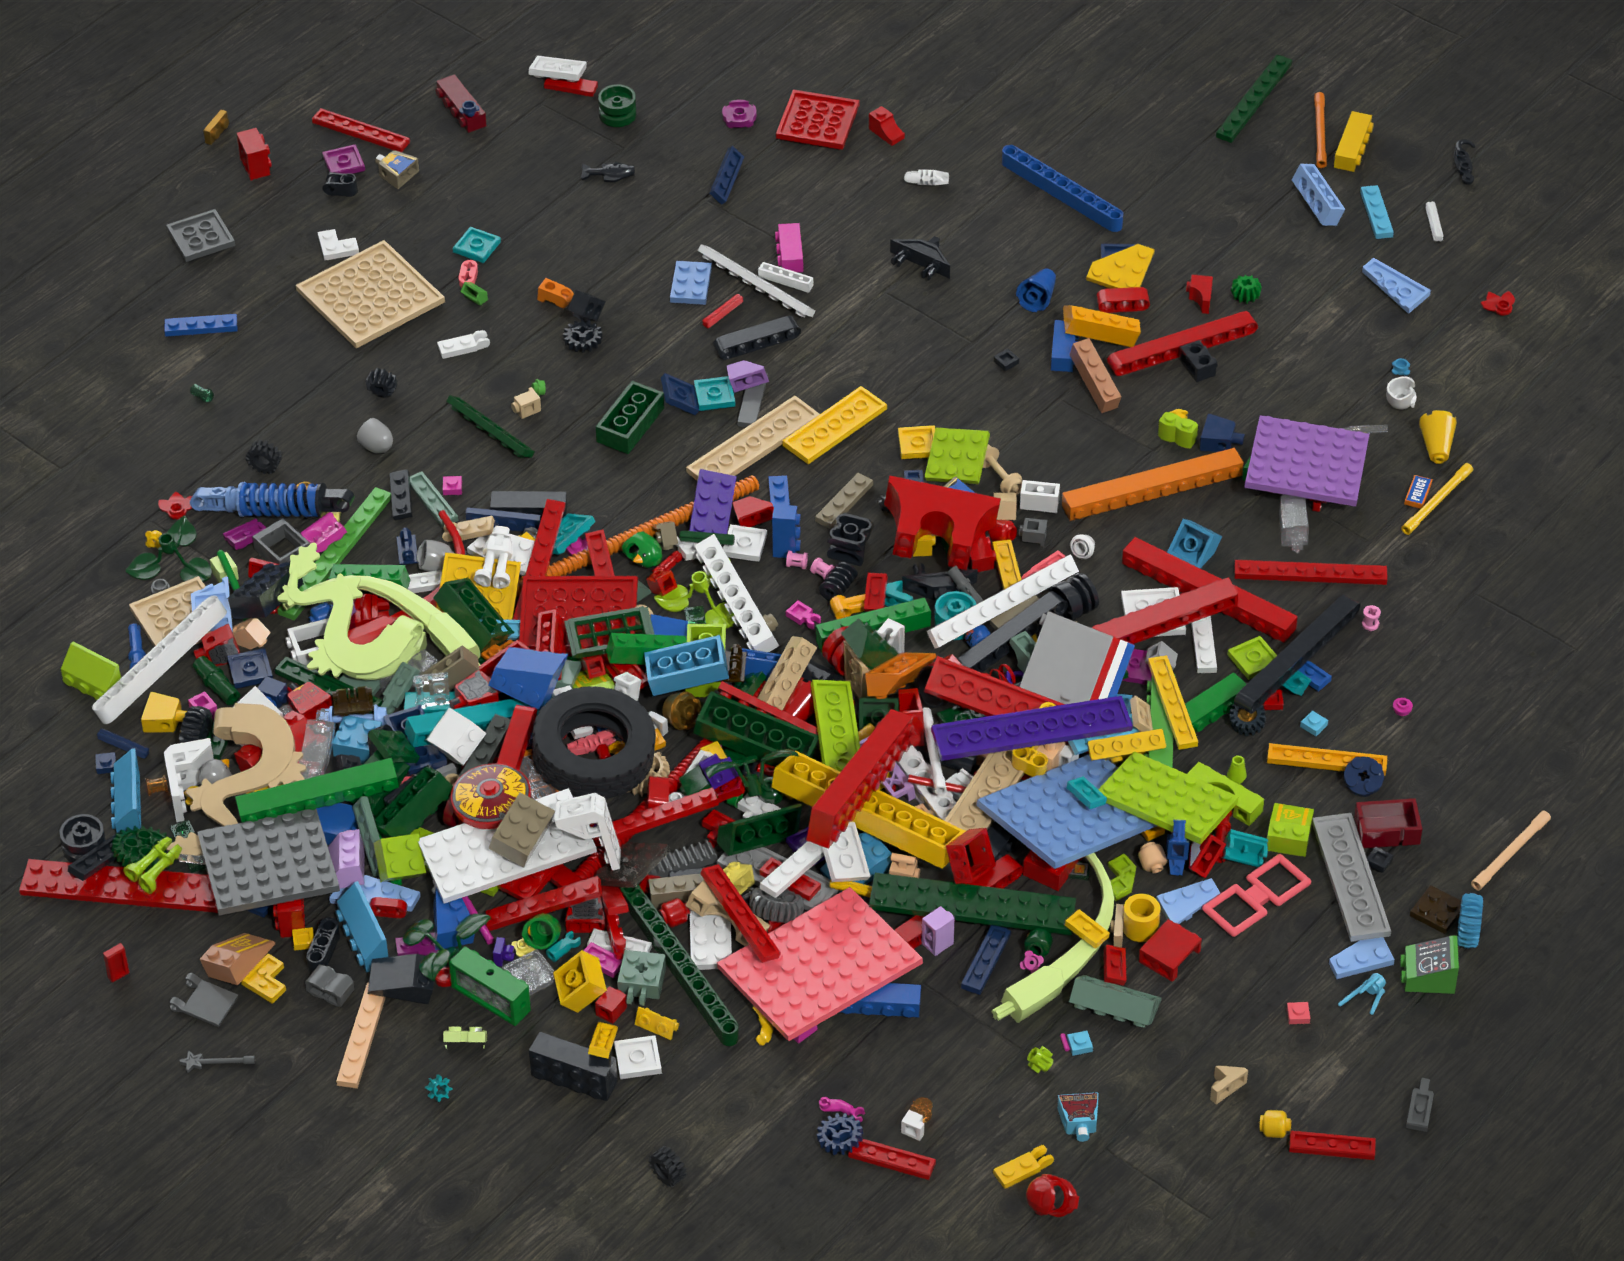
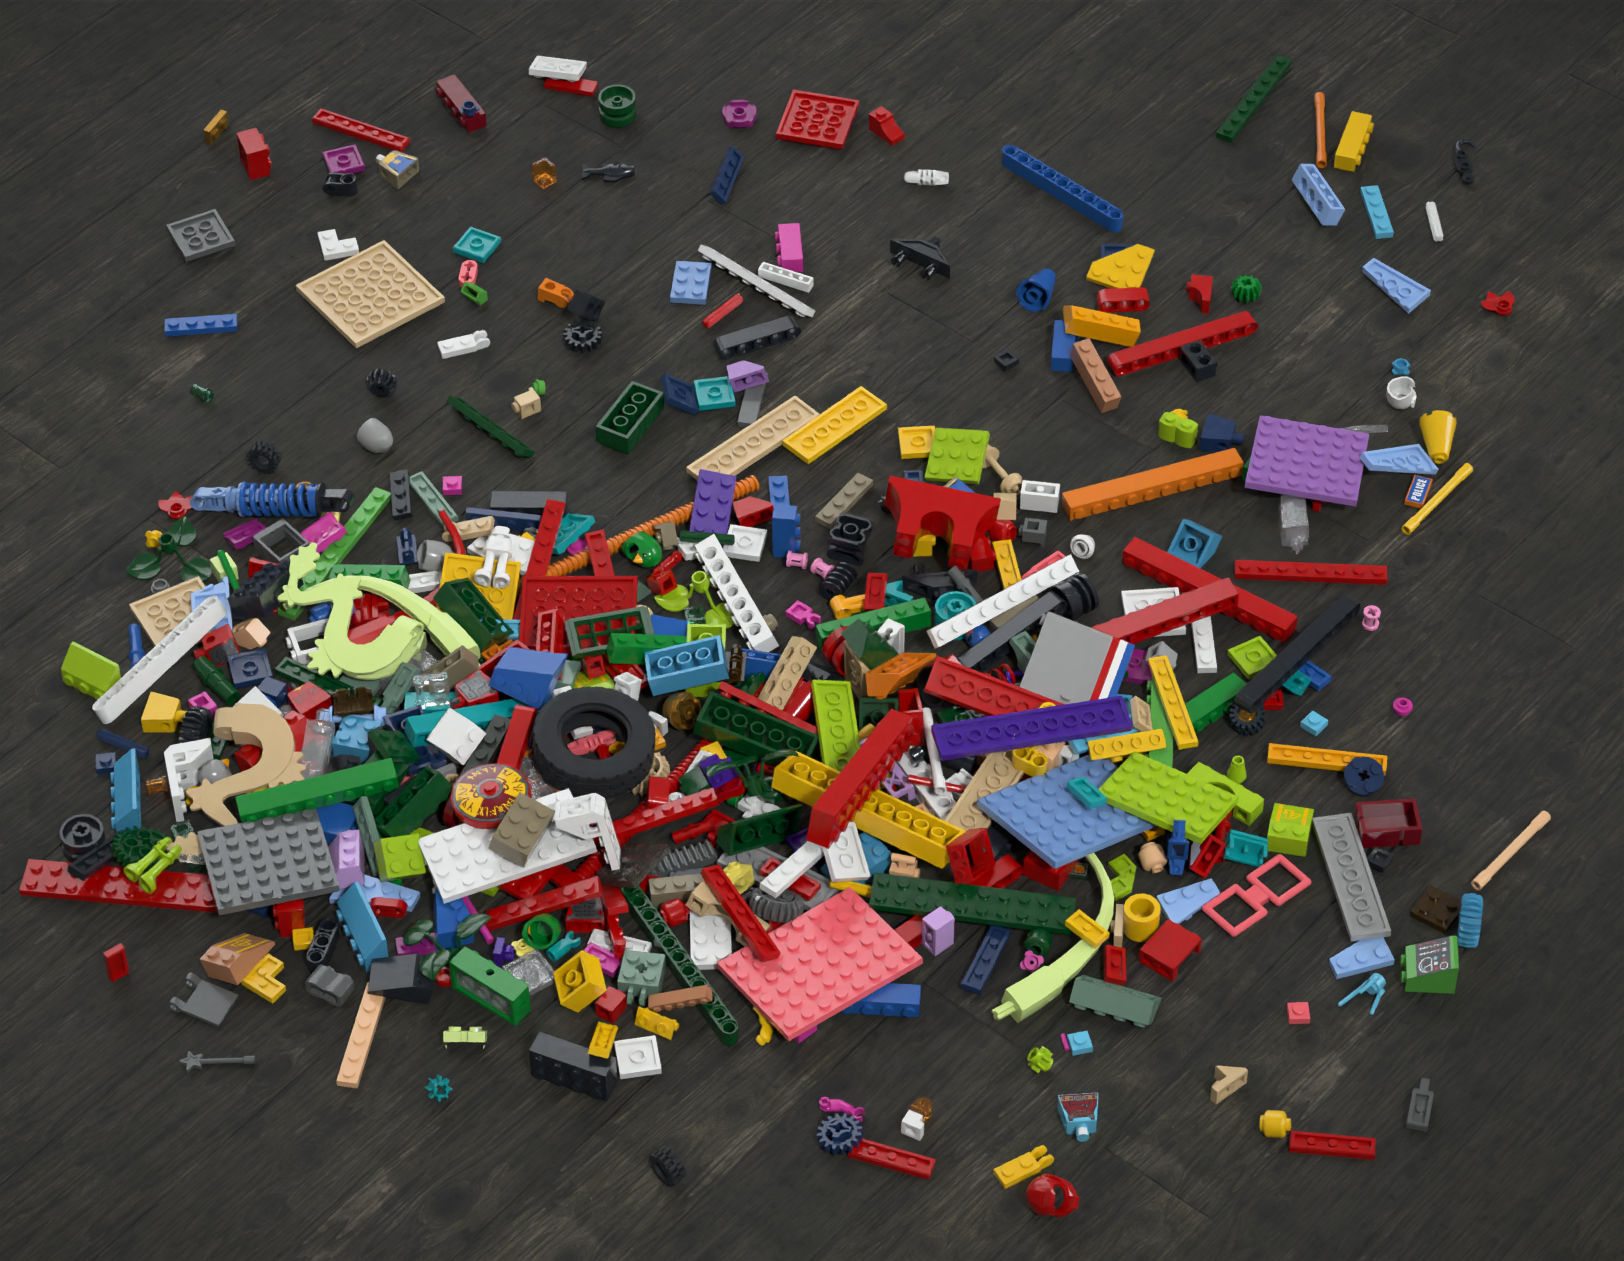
none -> clear orange panel [532,157,557,189]
none -> nougat piece [648,985,712,1012]
none -> red pin [672,818,714,844]
none -> black plate [908,745,925,764]
none -> light blue wing [1360,444,1439,475]

